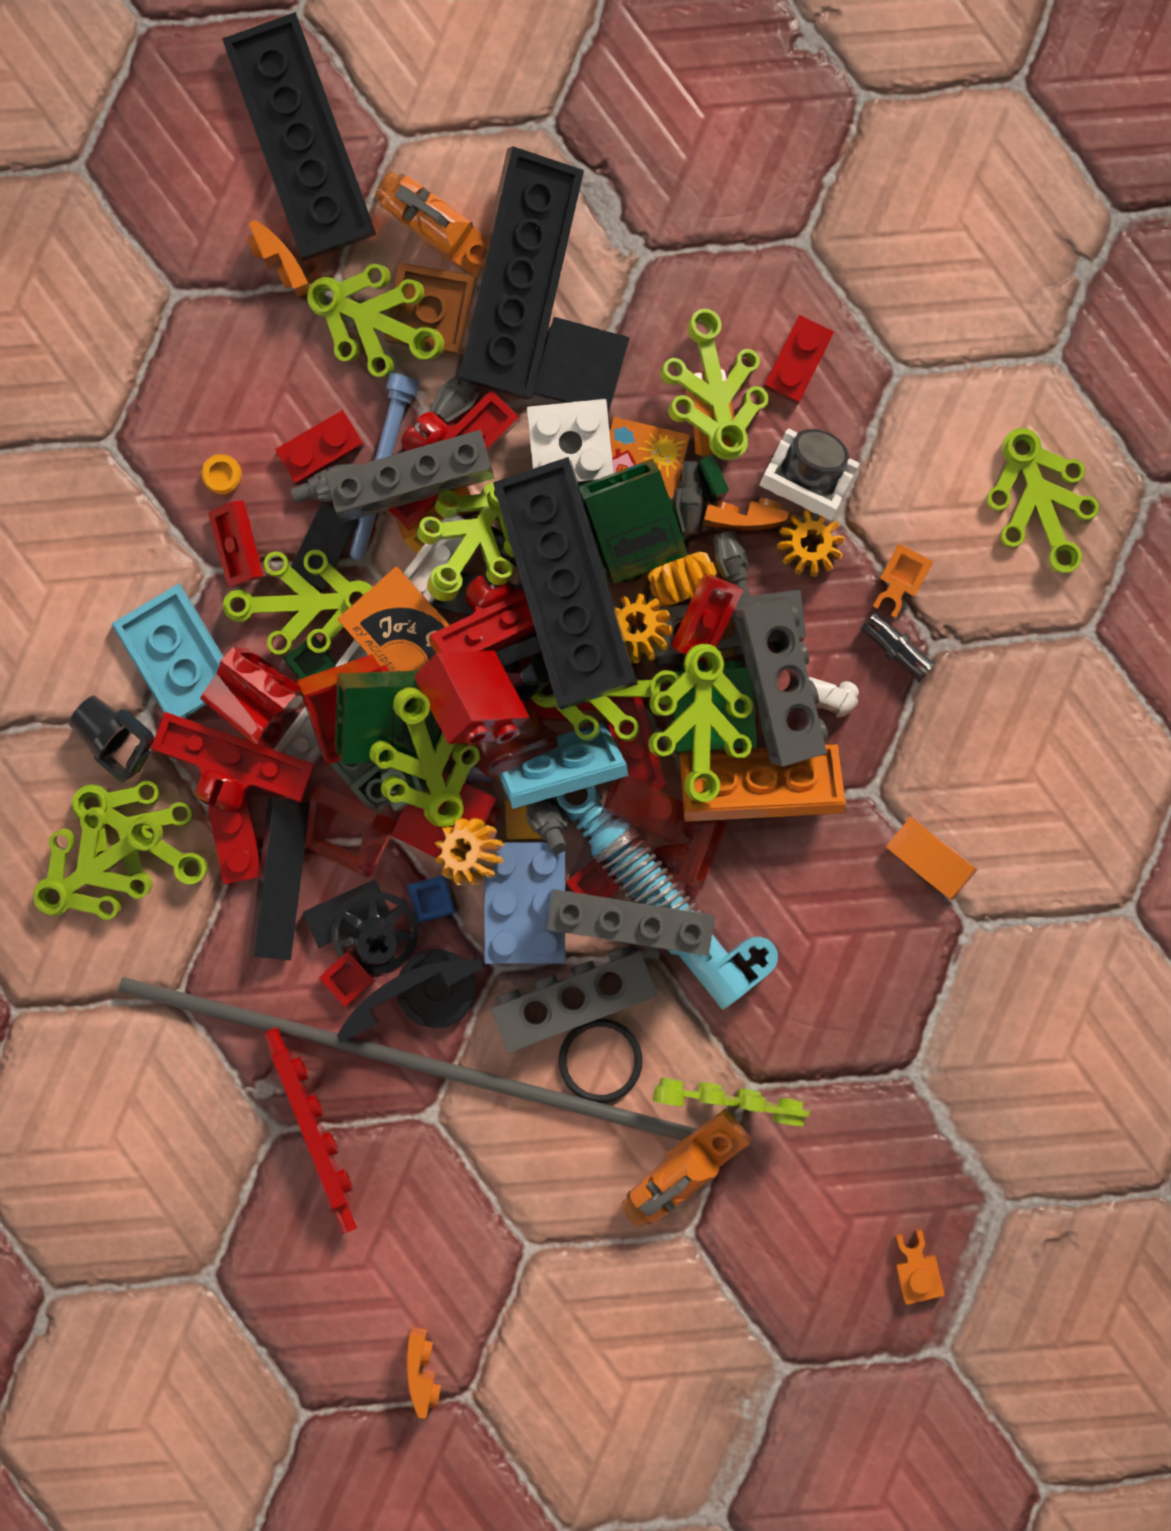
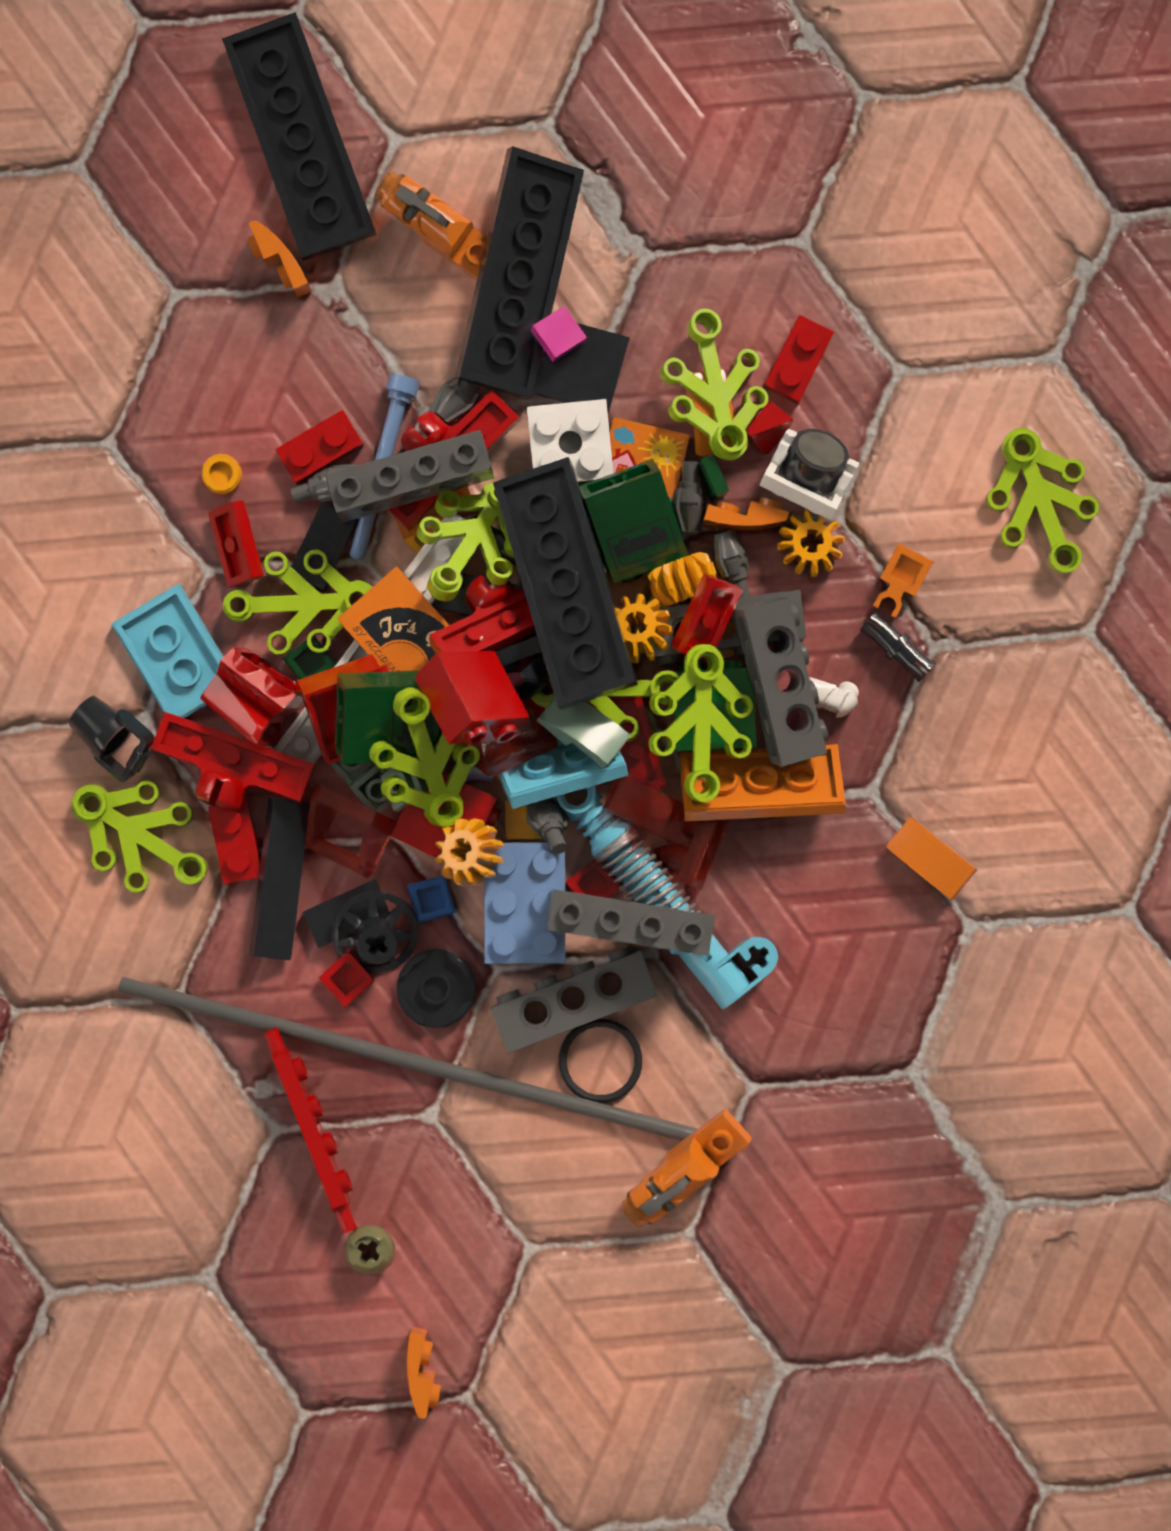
lime plant [33,807,163,920] -> none
lime plant [307,264,444,378] -> none
black slope [337,958,486,1043] -> none
dark orange plate [384,262,477,356] -> none
lime plant [652,1077,810,1127] -> none
orange plate [895,1229,945,1305] -> none
none -> olive piece [344,1225,395,1275]
none -> dark pink tile [530,306,587,362]
none -> sand green slope [536,697,631,768]
none -> red slope [746,402,793,455]

